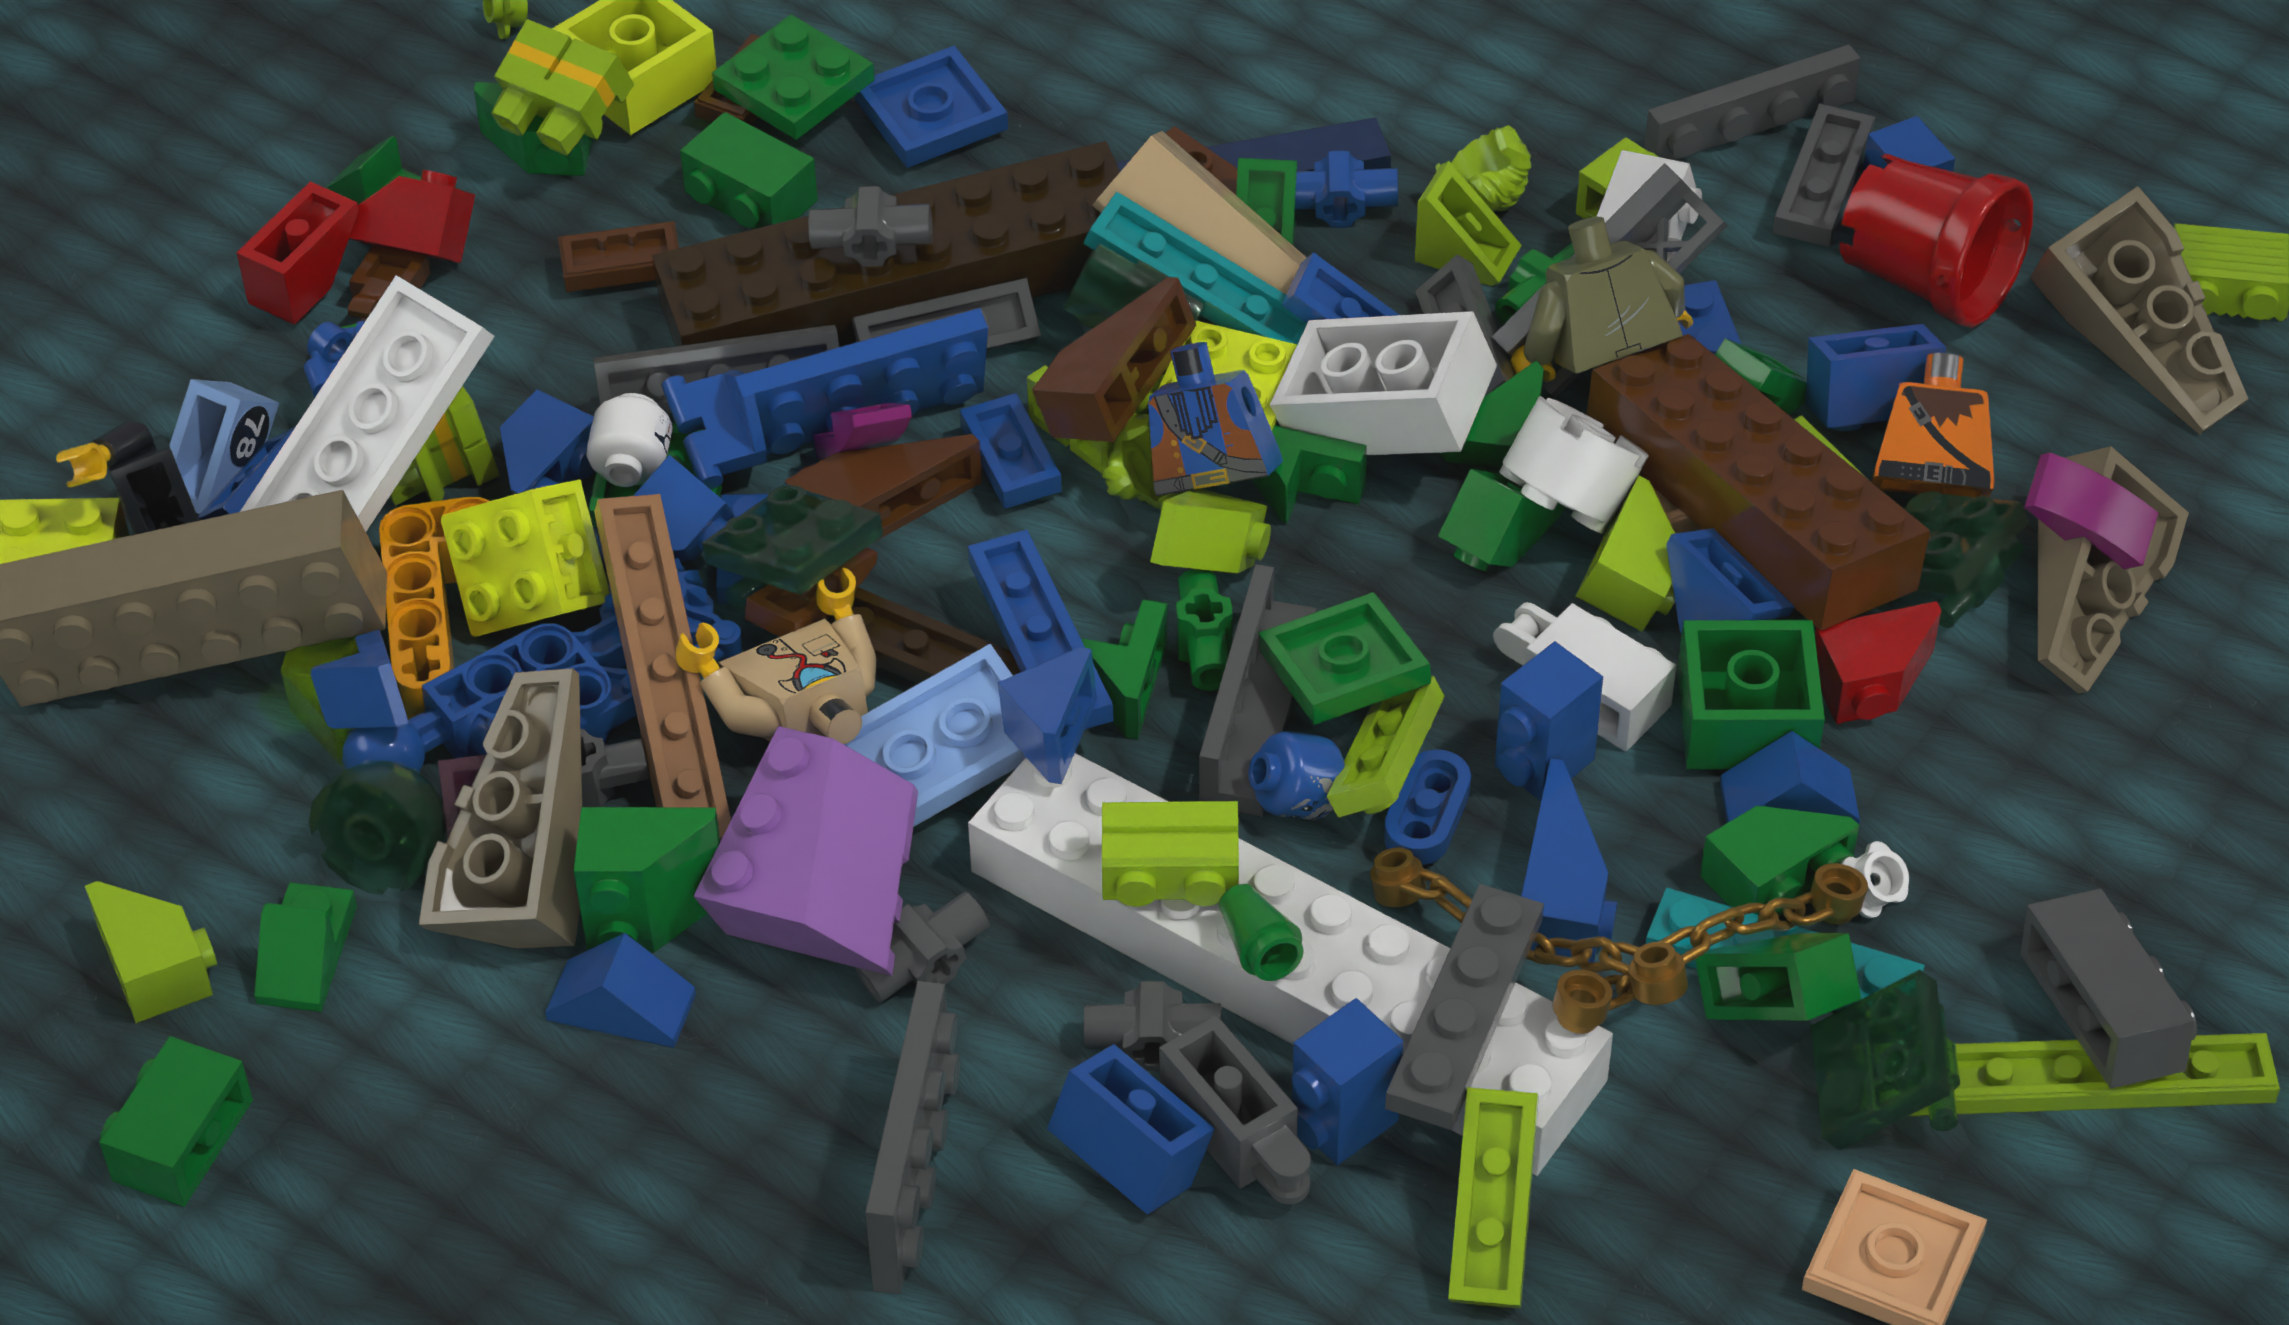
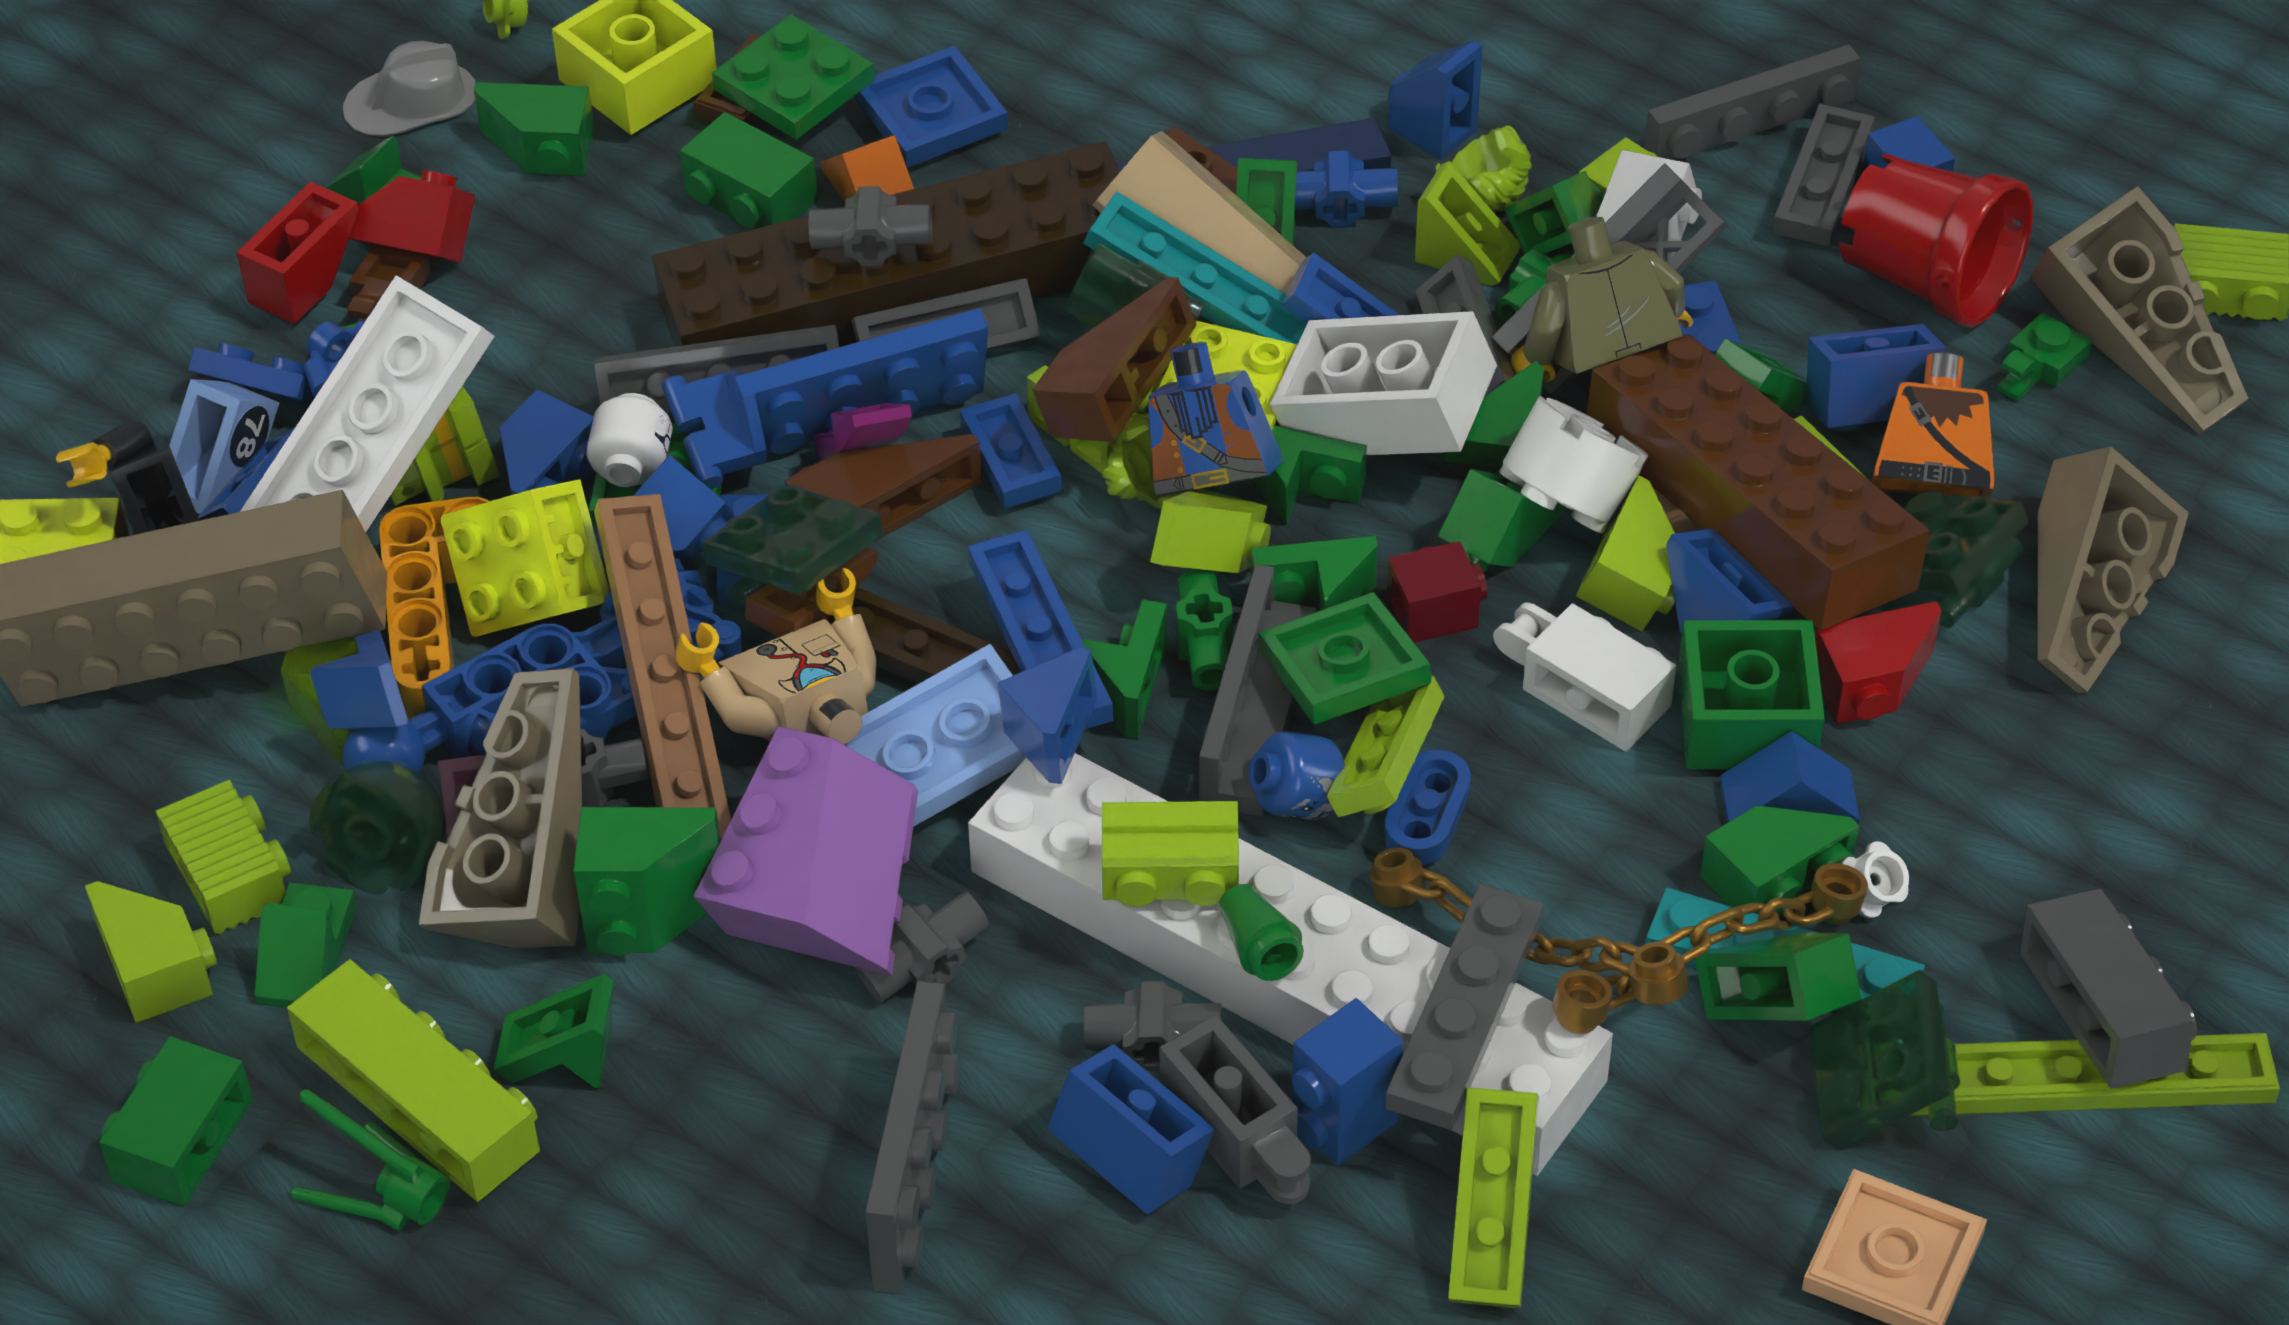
lime hips [491,19,634,156] -> none
blue slope [545,933,696,1048] -> none
reddish brown plate [558,221,679,292] -> none
blue brick [1495,641,1603,801] -> none
blue slope [1521,758,1618,963] -> none
magenta slope [2024,453,2159,570] -> none
none -> lime brick [155,779,292,935]
none -> blue plate [188,343,315,406]
none -> lime brick [287,959,540,1203]
none -> green plant [290,1089,451,1231]
none -> light grey piece [343,41,476,137]
none -> green slope [494,973,614,1088]
none -> orange slope [821,135,914,202]
none -> green slope [1251,536,1378,611]
none -> dark red brick [1386,541,1488,643]
none -> blue slope [1388,40,1483,160]
none -> green slope [1504,170,1603,255]
none -> green plate [1996,312,2093,401]

